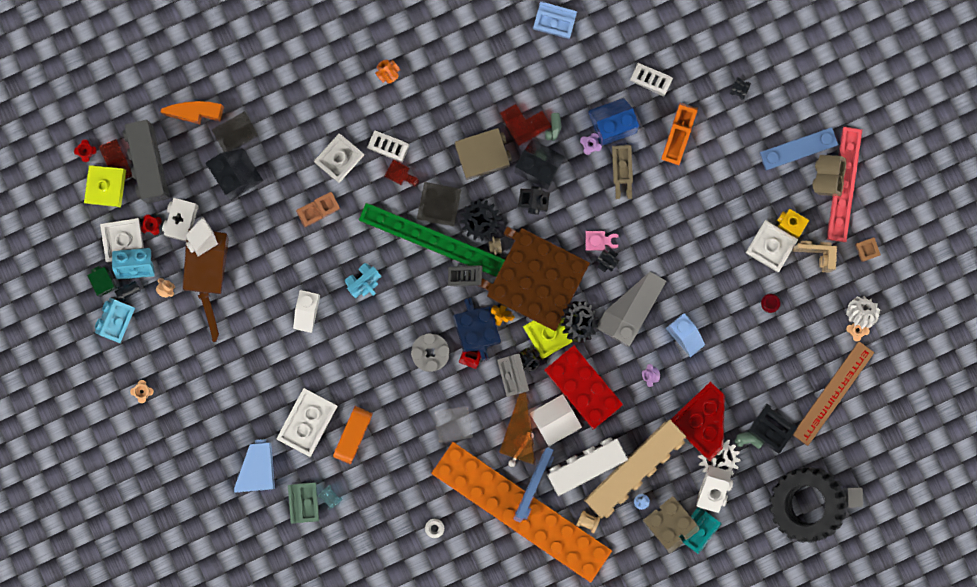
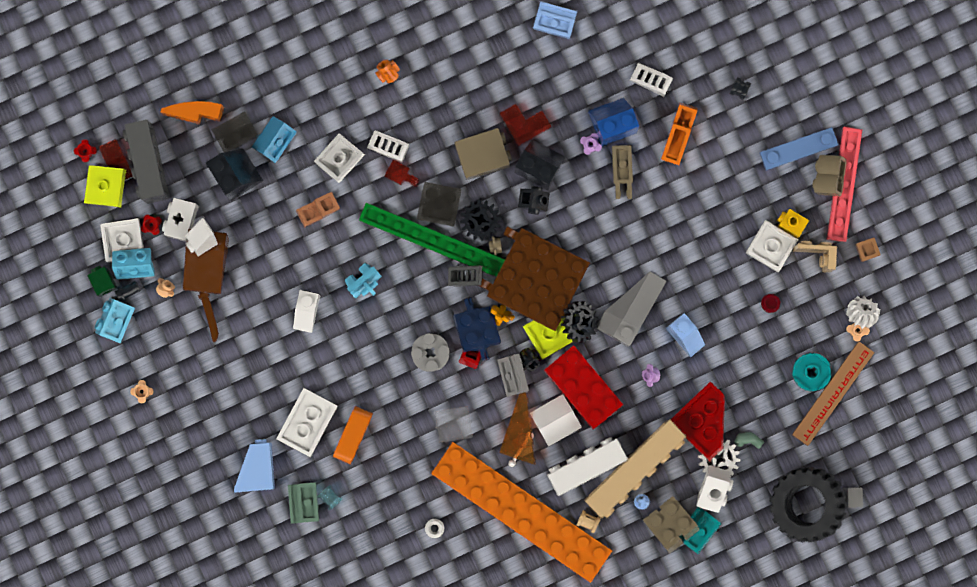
medium blue plate [514,447,554,523] -> none
sand green arm [545,113,561,141] -> none
bright pink plate [585,231,618,251] -> none
black gear [596,249,620,272] -> none
black plate [748,403,798,454] -> none
none -> dark azure panel [252,116,297,163]
none -> teal plate [791,353,831,391]

